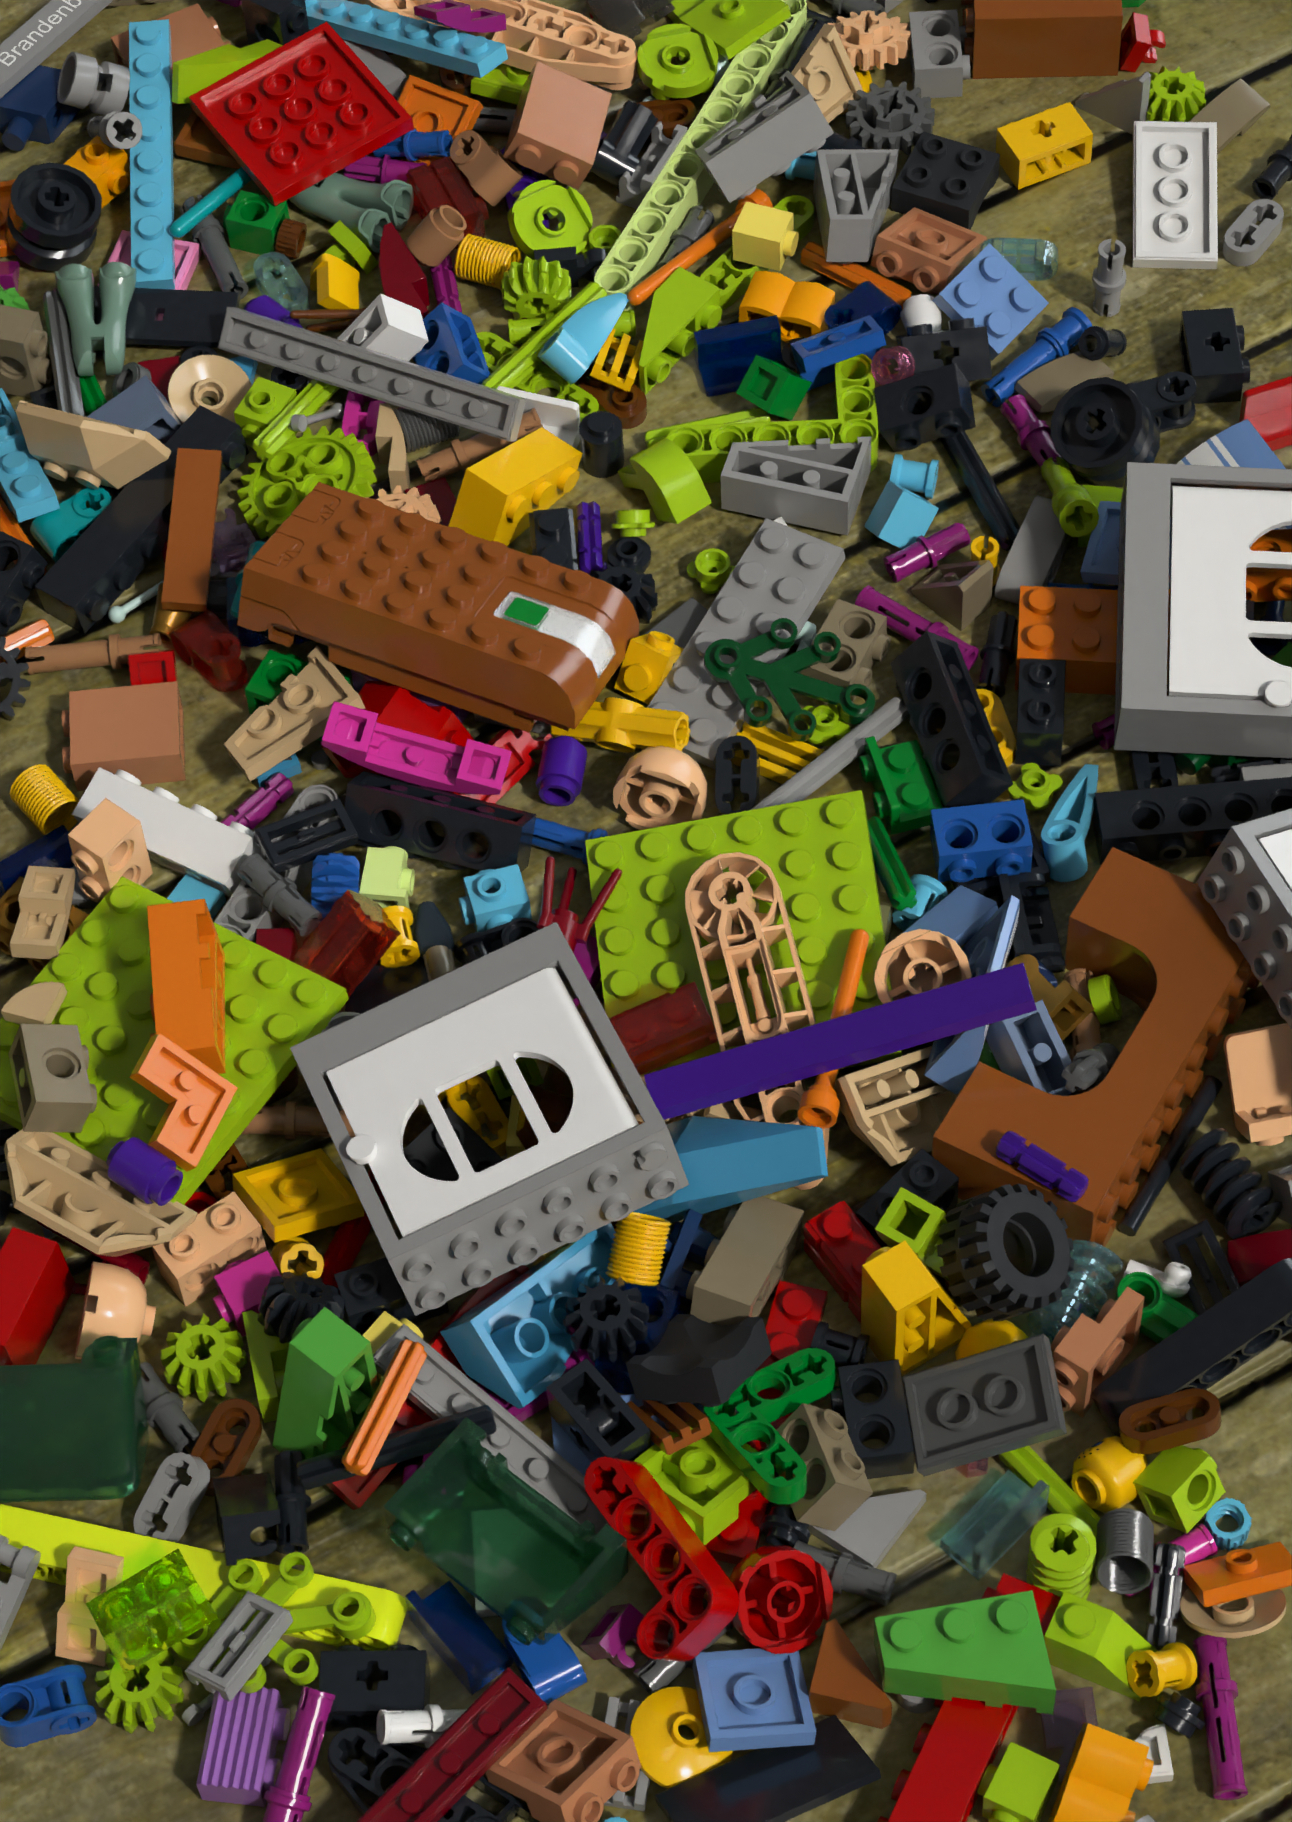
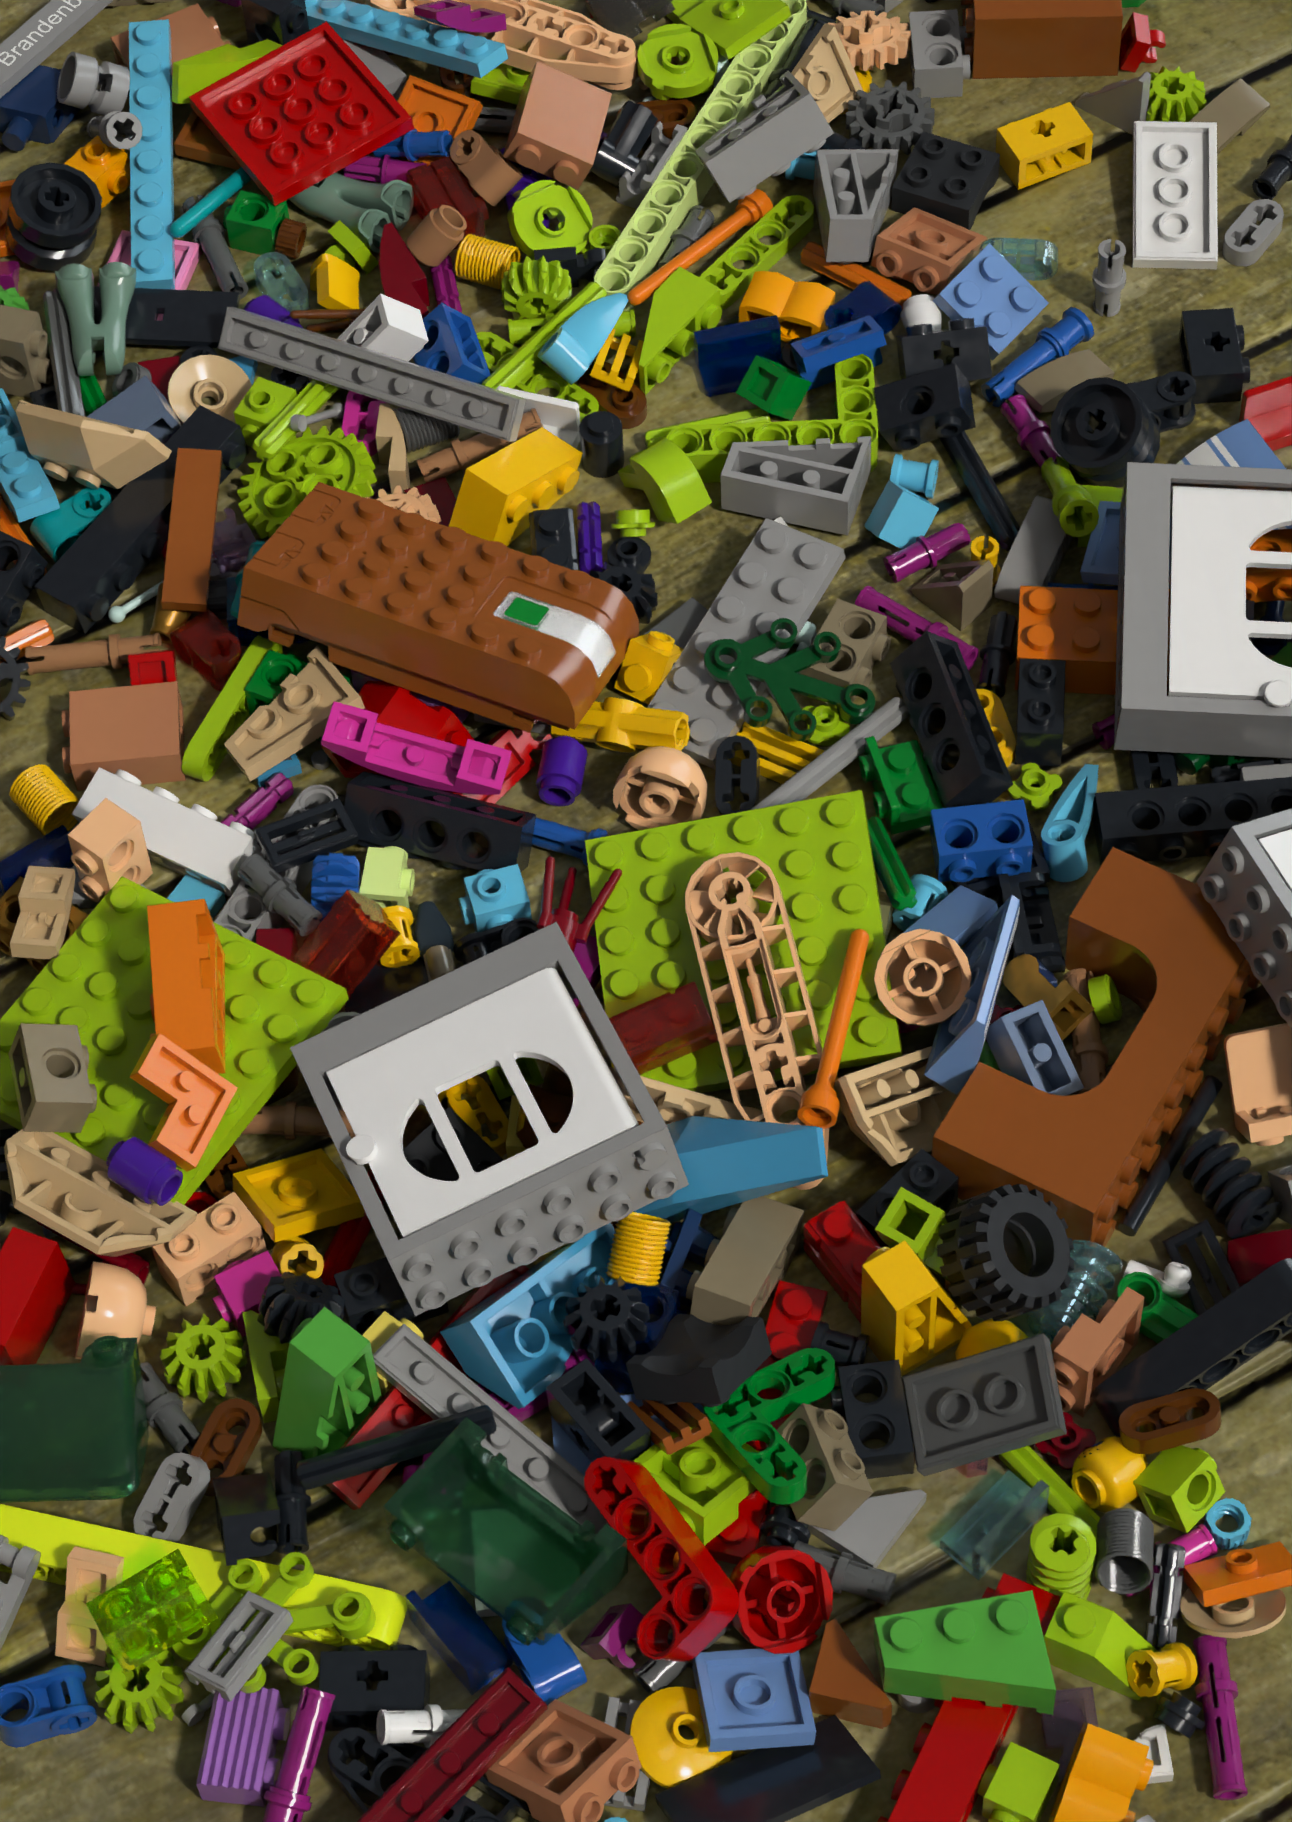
tan tile [1,982,67,1024] -> none
orange axle [342,1339,427,1477] -> none
dark purple tile [644,963,1037,1120] -> none
lime plate [687,548,736,594] -> none
light yellow brick [732,201,799,271] -> none
clear pink bush [871,346,915,385] -> none
dark purple axle [996,1131,1089,1202] -> none
dark grey axle [1061,1042,1120,1093] -> none
black pin [1079,326,1127,361] -> none
none -> lime beam [182,636,283,782]
none -> dark red plate [1035,1412,1096,1470]

